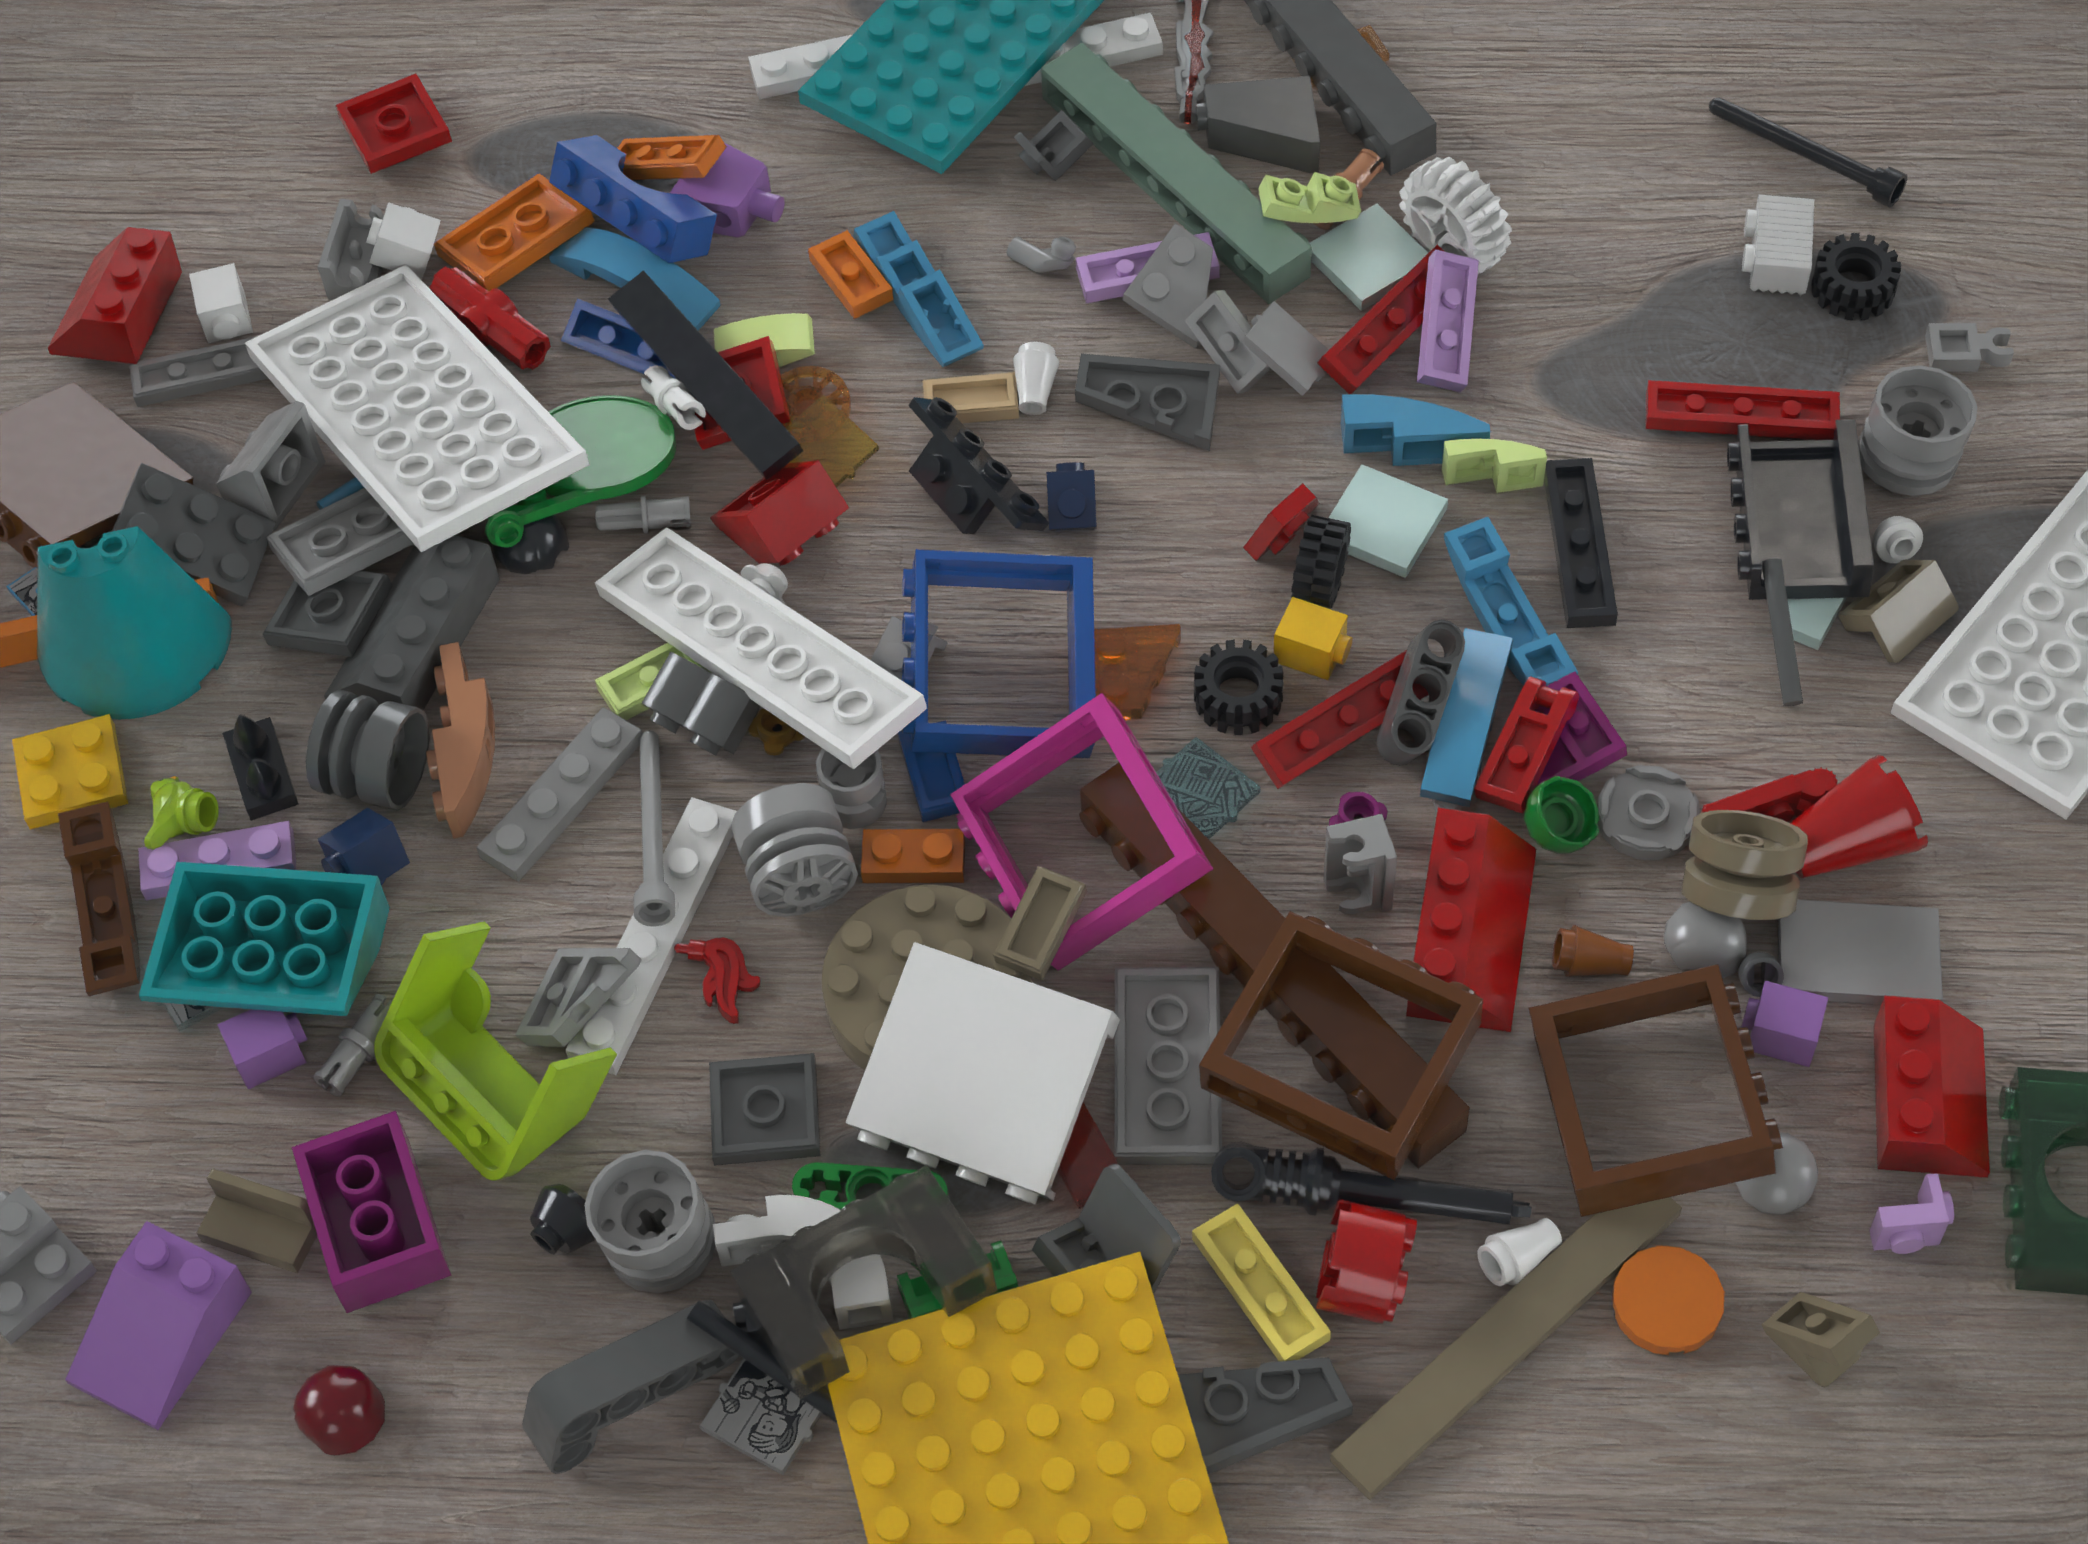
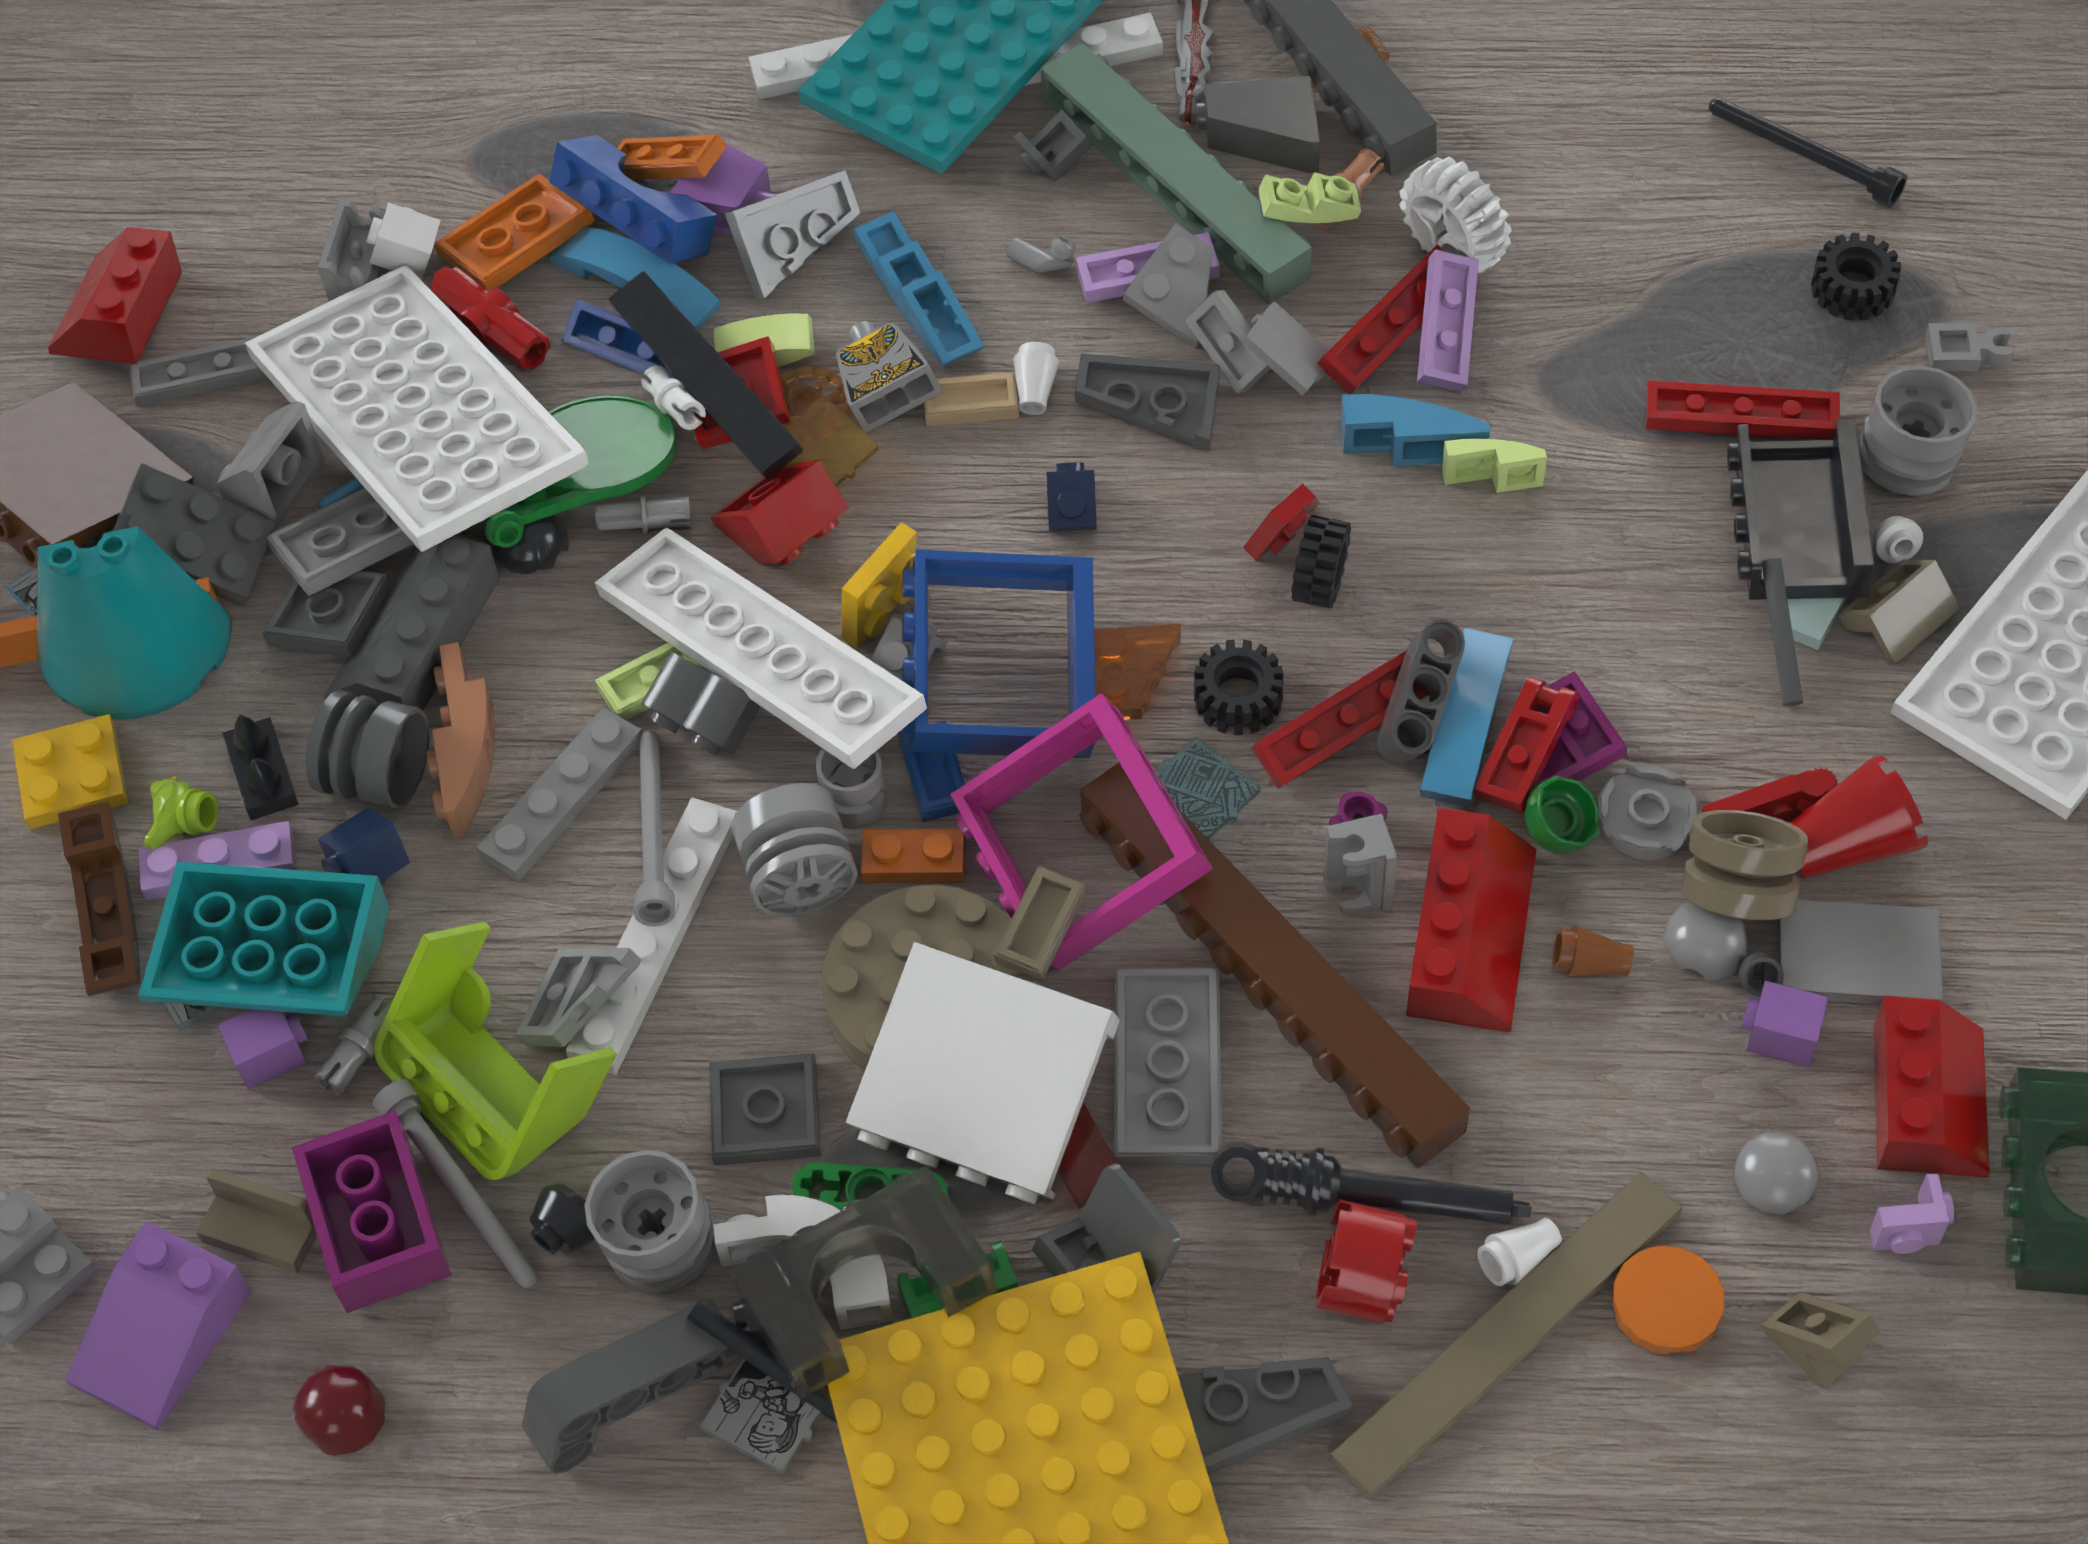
white brick [189,263,253,343] -> none
red plate [335,73,452,174] -> none
red piece [674,937,760,1024] -> none
white plate [741,563,788,604] -> none
pearl gold plate [748,708,805,756] -> none
orange plate [808,230,894,319] -> none
black bracket [909,397,1049,534] -> none
light yellow plate [1192,1203,1331,1361] -> none
reddish brown window [1199,911,1483,1180] -> none
yellow brick [1274,597,1353,680] -> none
light aqua tile [1310,204,1428,311] -> none
light aqua tile [1329,464,1448,578] -> none
dark azure slope [1444,517,1578,686] -> none
reddish brown window [1529,964,1783,1217] -> none
black plate [1544,458,1618,628] -> none
white brick [1742,194,1815,296] -> none
none -> light grey piece [373,1079,538,1288]
none -> light grey wing [725,170,861,300]
none -> light grey torso [836,321,943,434]
none -> yellow plate [842,522,917,649]

